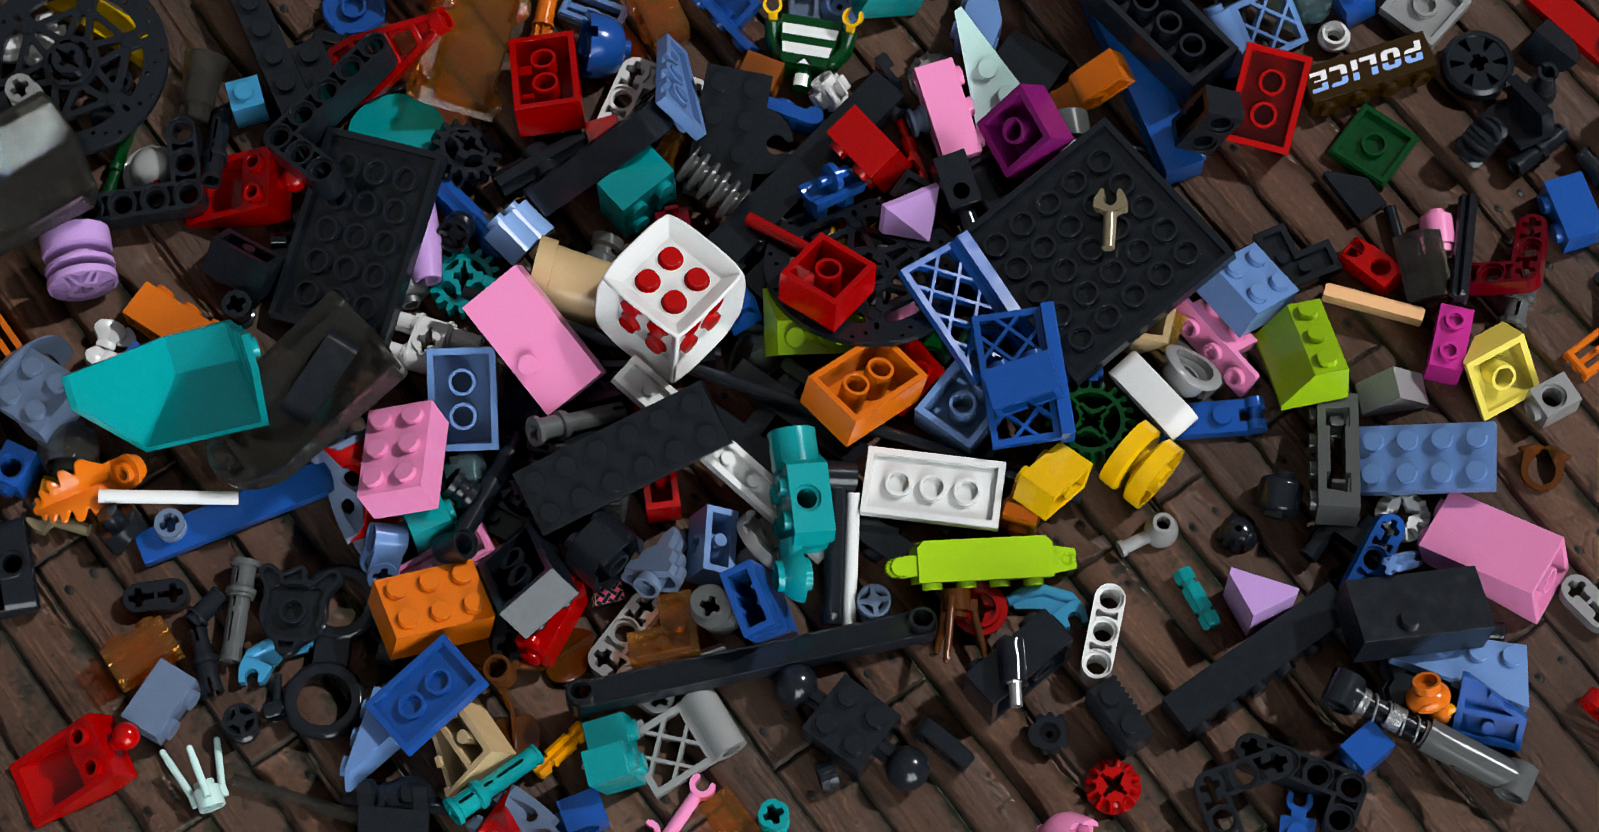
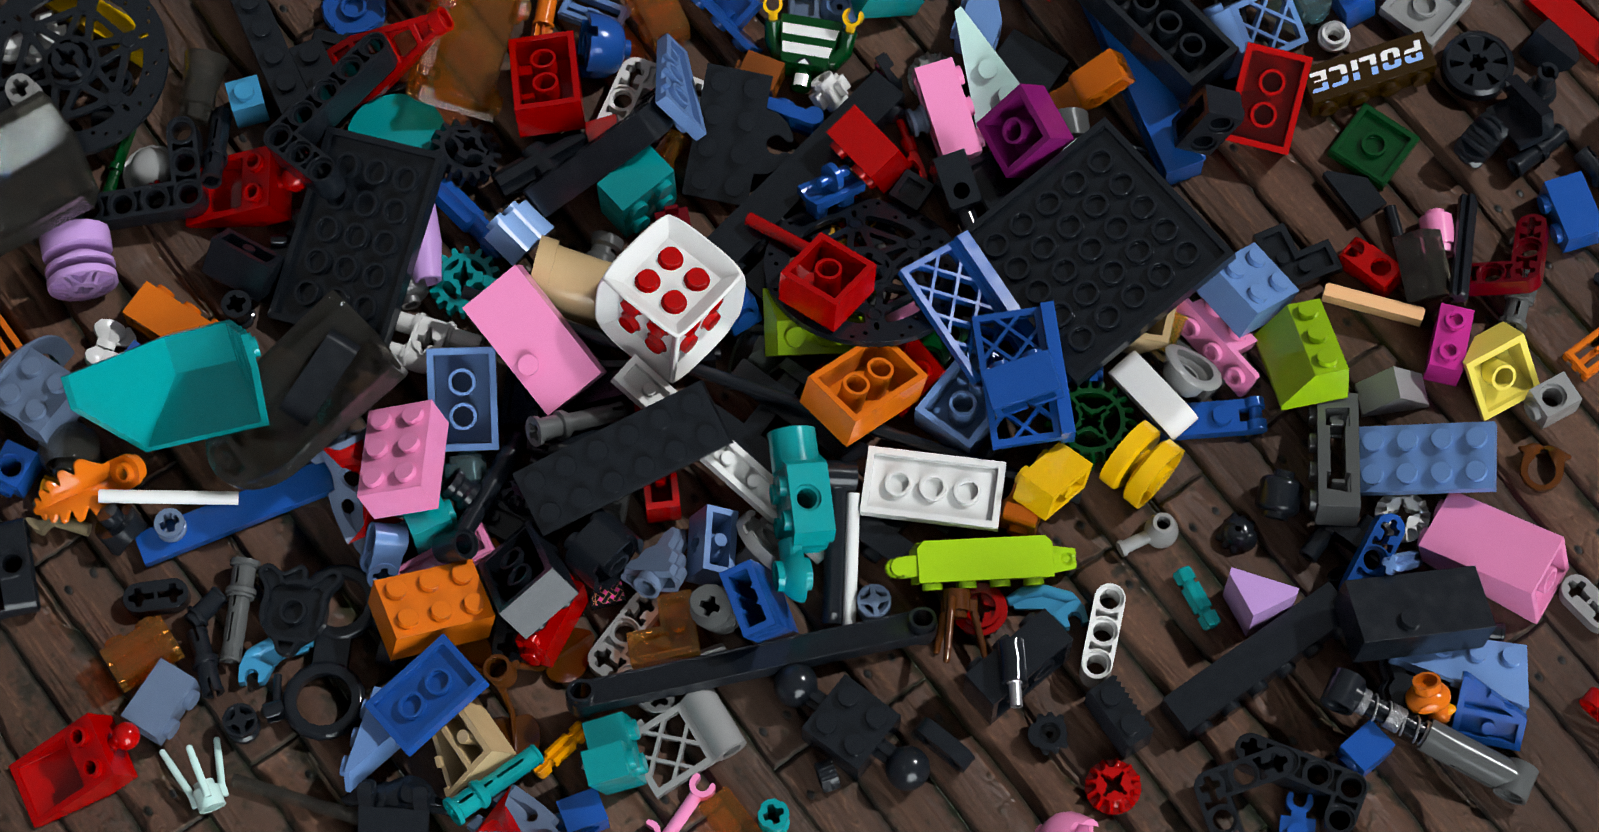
black wheel [437,210,476,253] -> none
dark grey piece [675,146,751,218] -> none
lavender slope [879,182,940,241] -> none
dark tan bar [1093,188,1128,251] -> none

